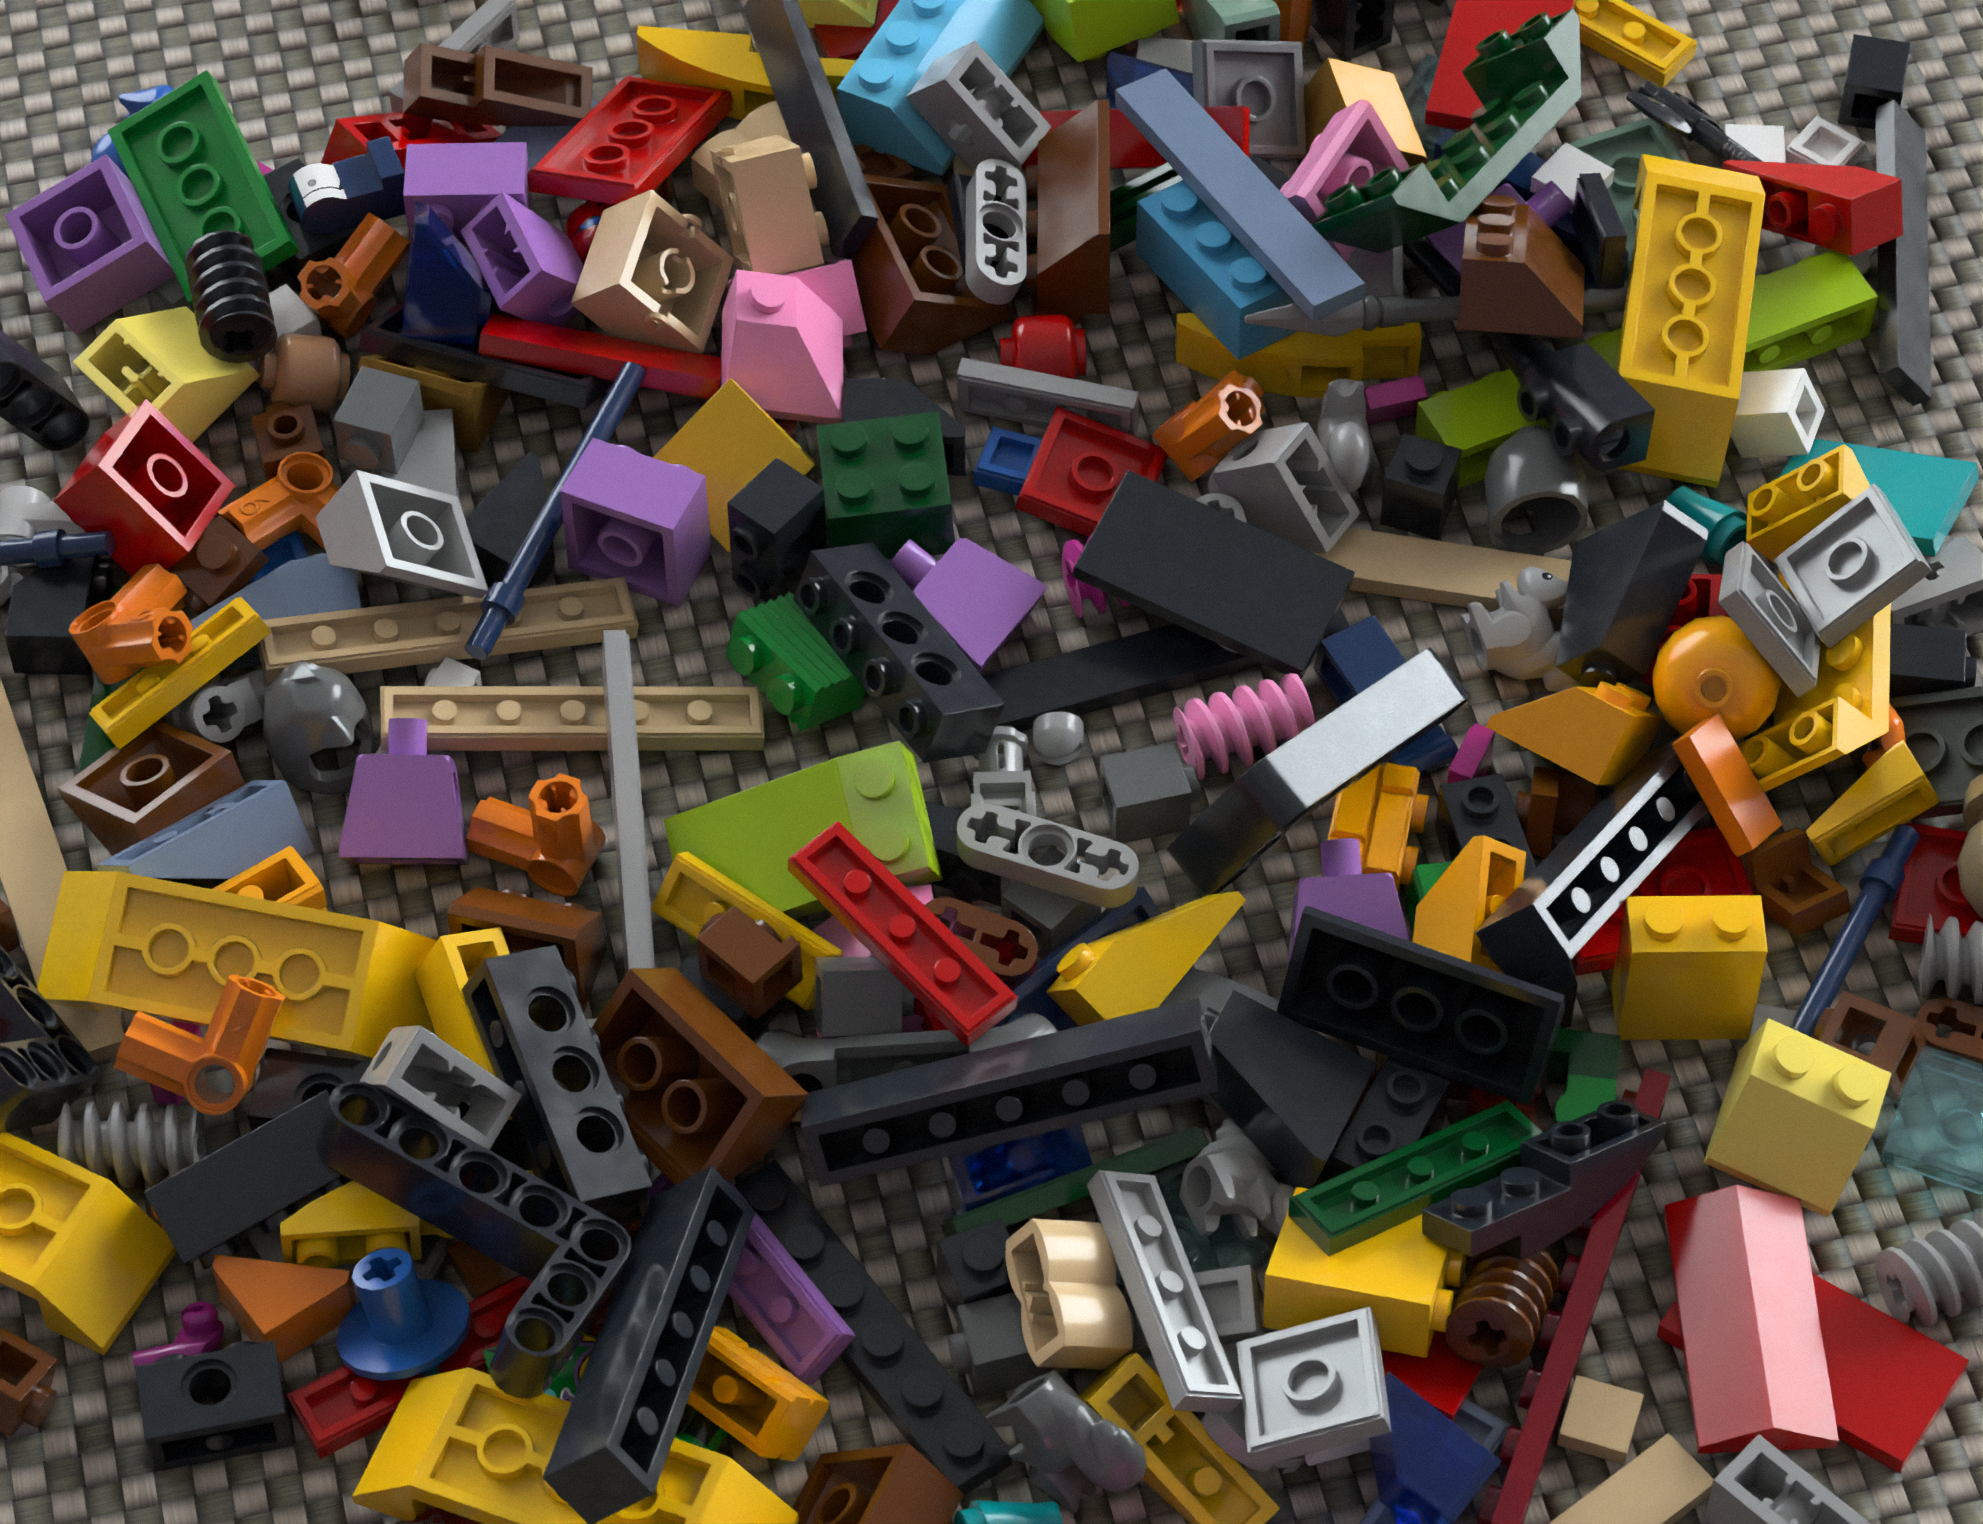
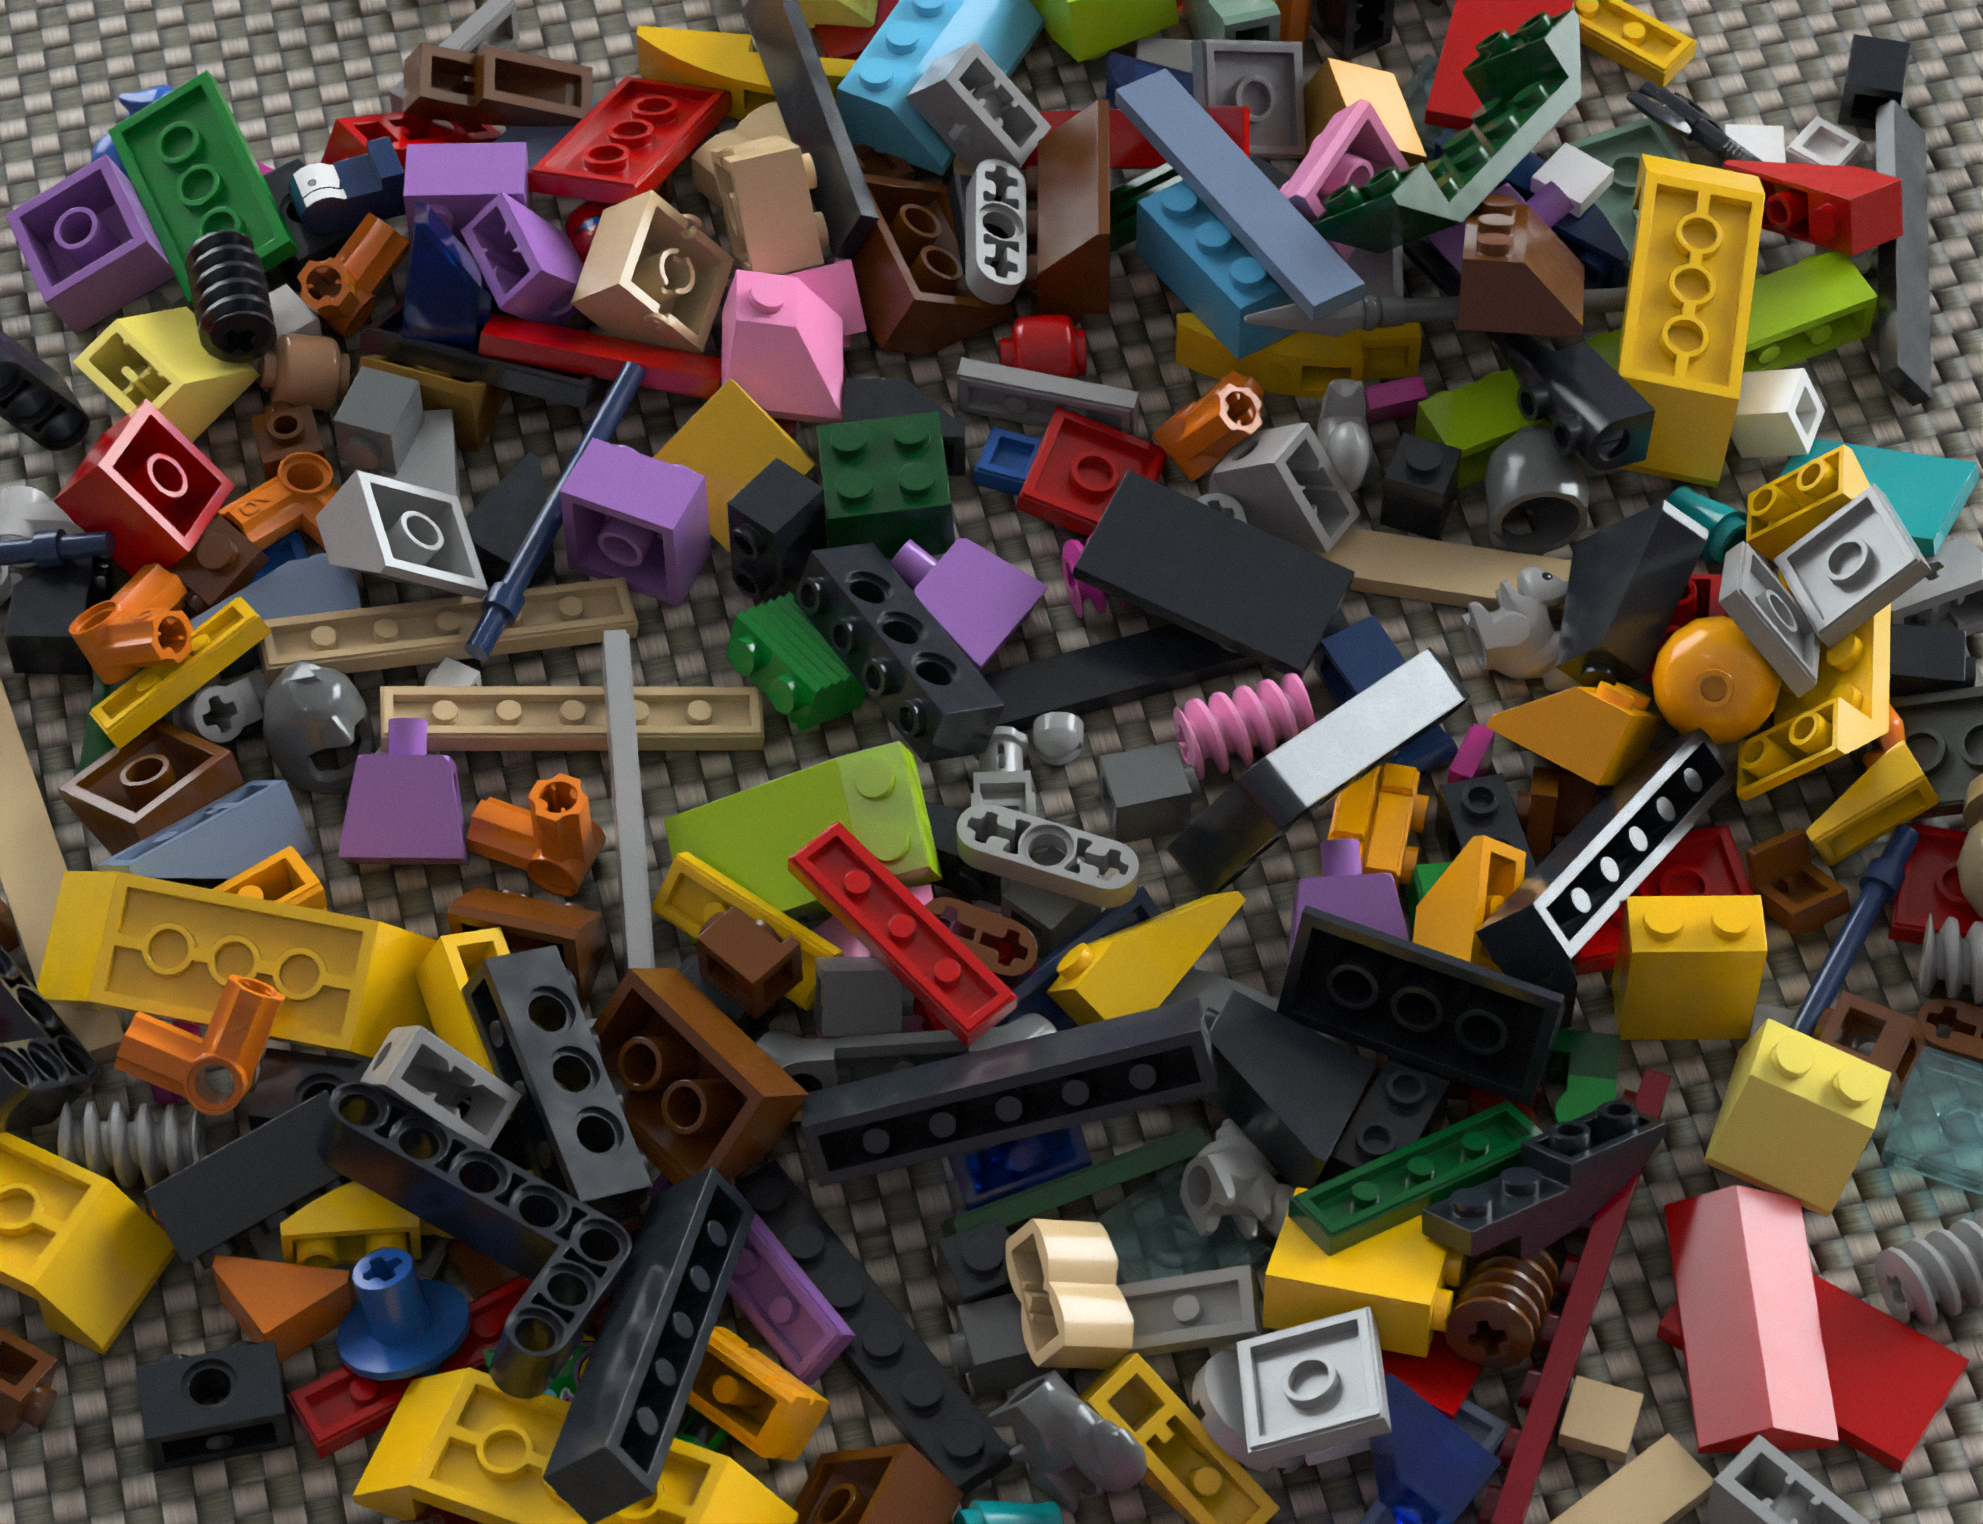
magenta arm [133,1301,224,1378] -> none
light grey tile [1087,1170,1243,1414] -> none
black tile [1572,173,1627,288] -> none
orange tile [1672,713,1783,857] -> none

